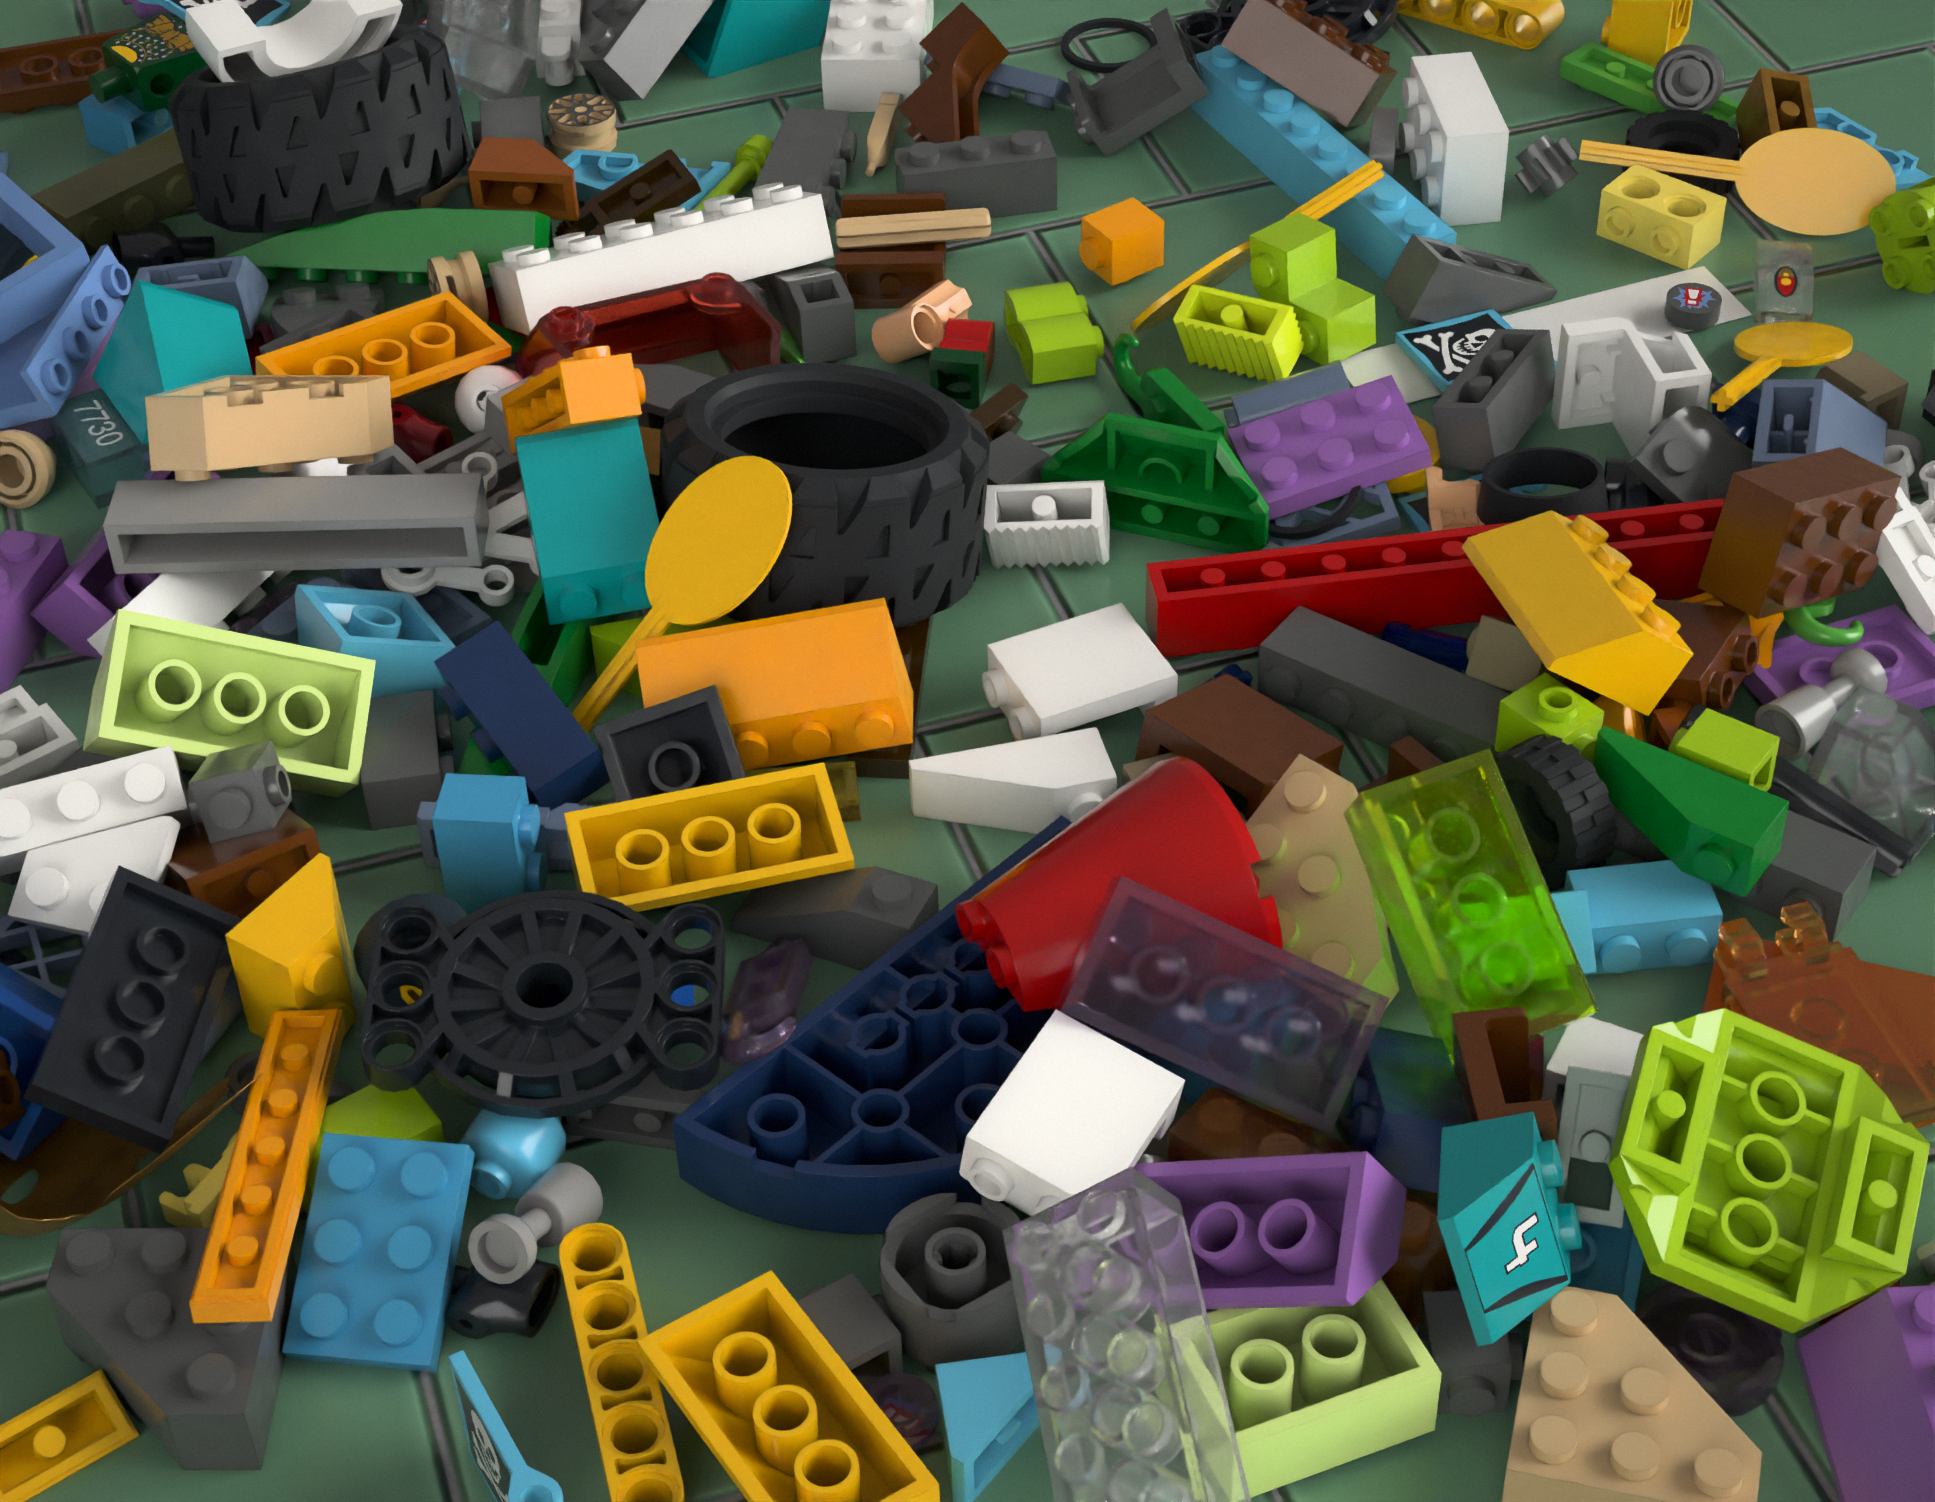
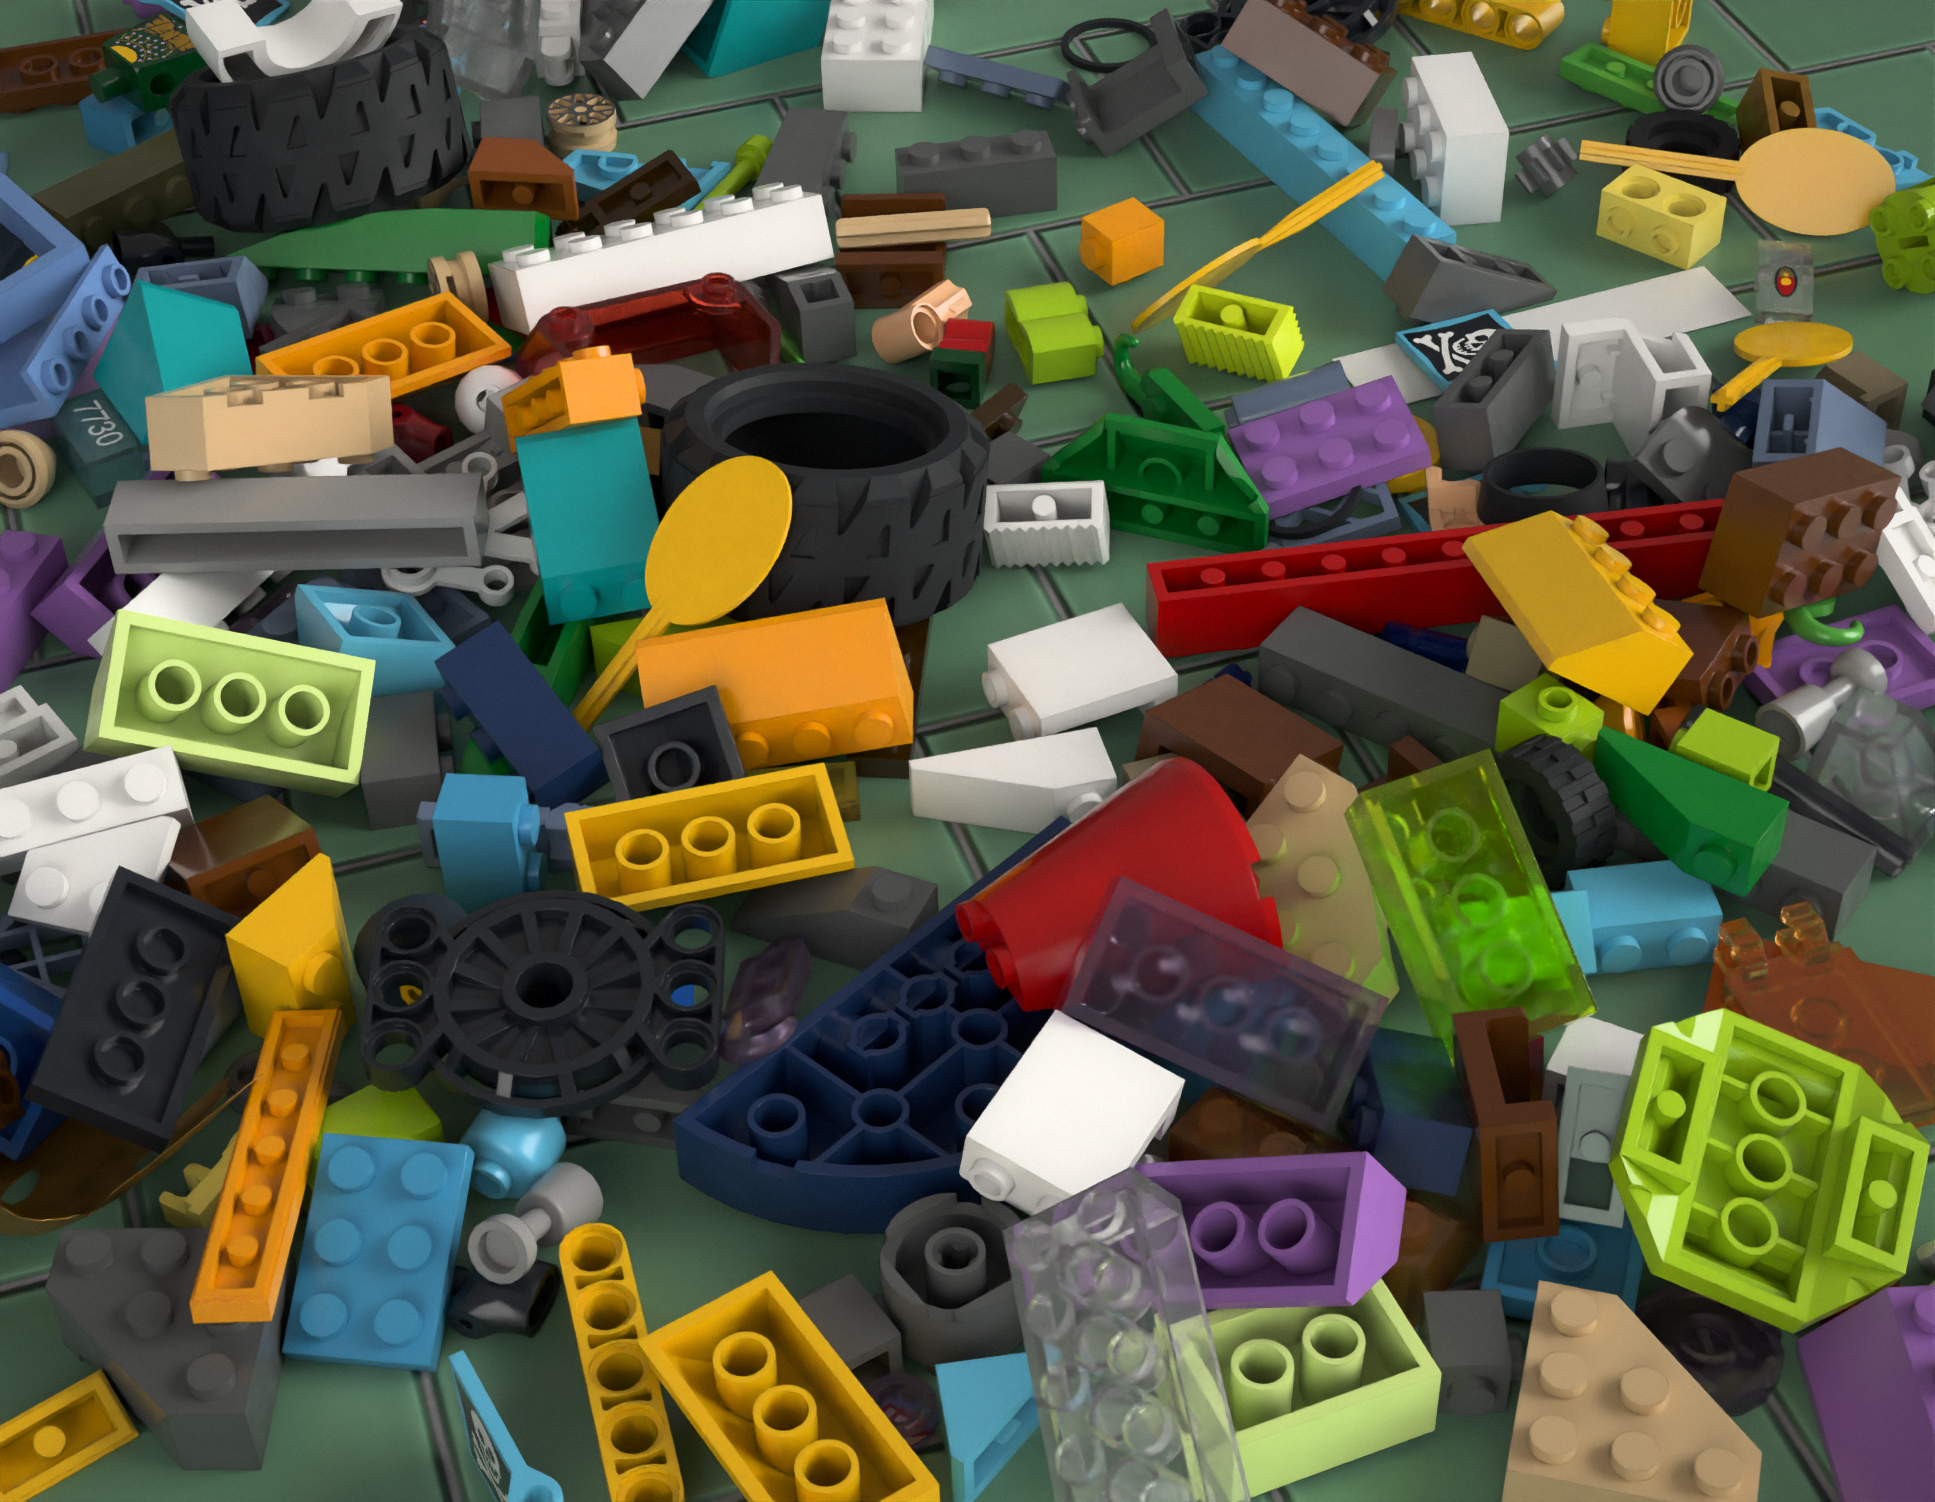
dark grey brick [187,739,292,844] -> none
tan piece [865,93,903,177] -> none
reddish brown arch [897,2,1010,144] -> none
lime brick [1249,212,1376,365] -> none
teal slope [1437,1111,1582,1346] -> none
dark grey tile [1664,283,1722,330] -> none

